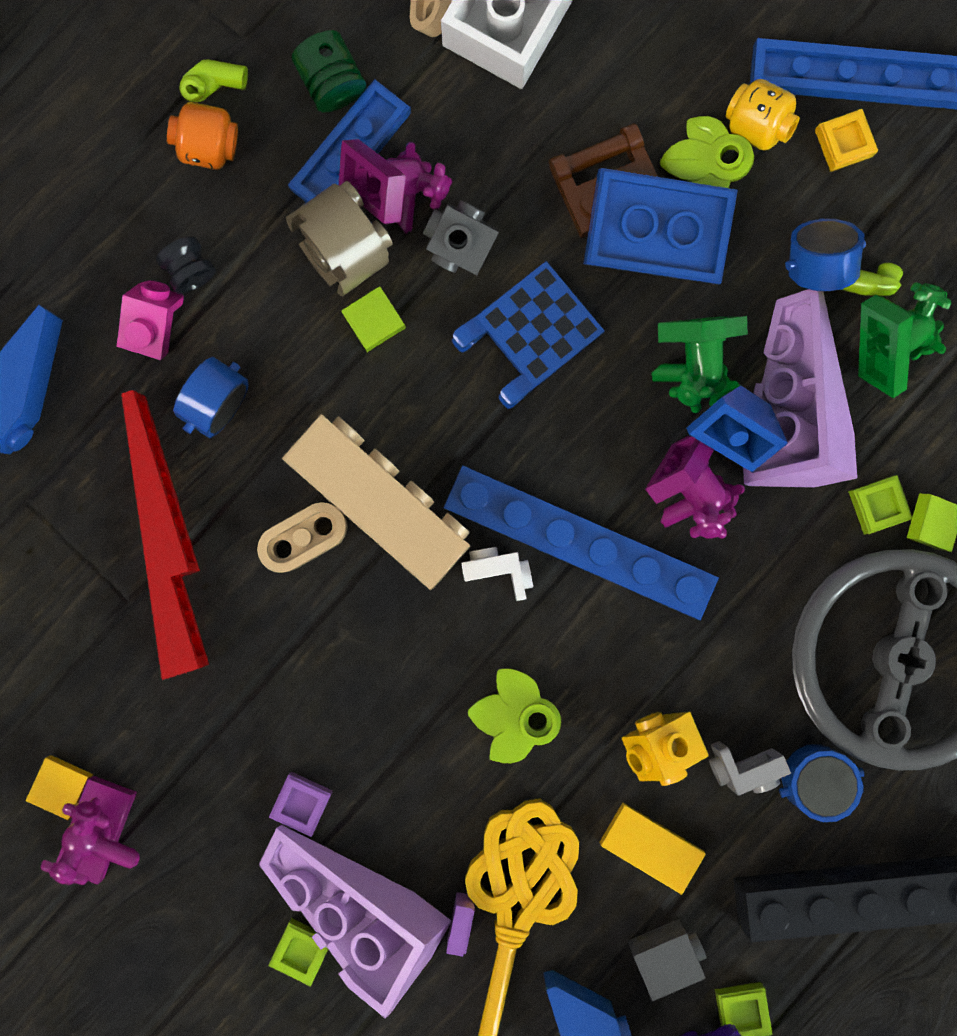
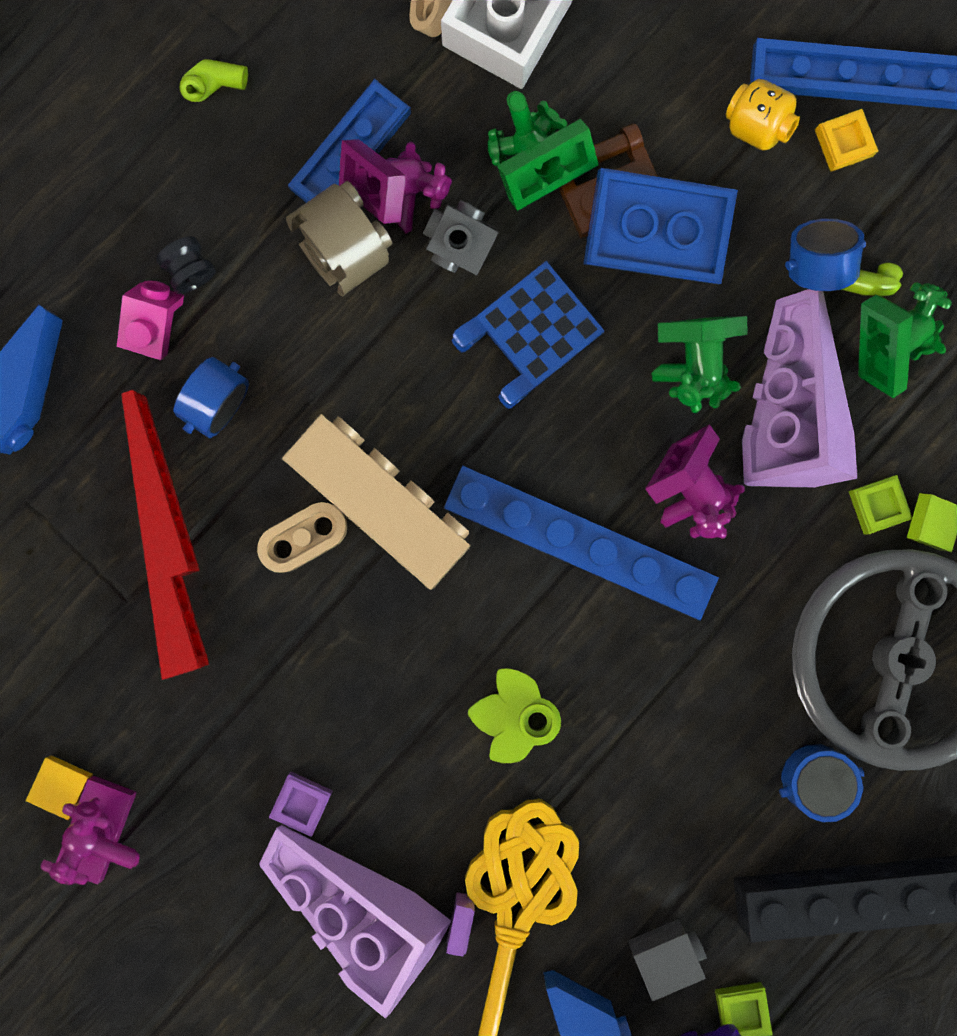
orange head [167,102,238,170] -> none
lime tile [268,918,328,987] -> none
dark green piece [291,30,366,113] -> none
lime tile [341,286,406,352] -> none
white bracket [461,547,533,601] -> none
yellow tile [599,802,706,895] -> none
yellow brick [621,712,709,786] -> none
lime plate [660,116,754,188] -> none
blue slope [687,386,788,472] -> none
light grey bracket [709,741,791,796] -> none
none -> green piece [488,91,599,211]

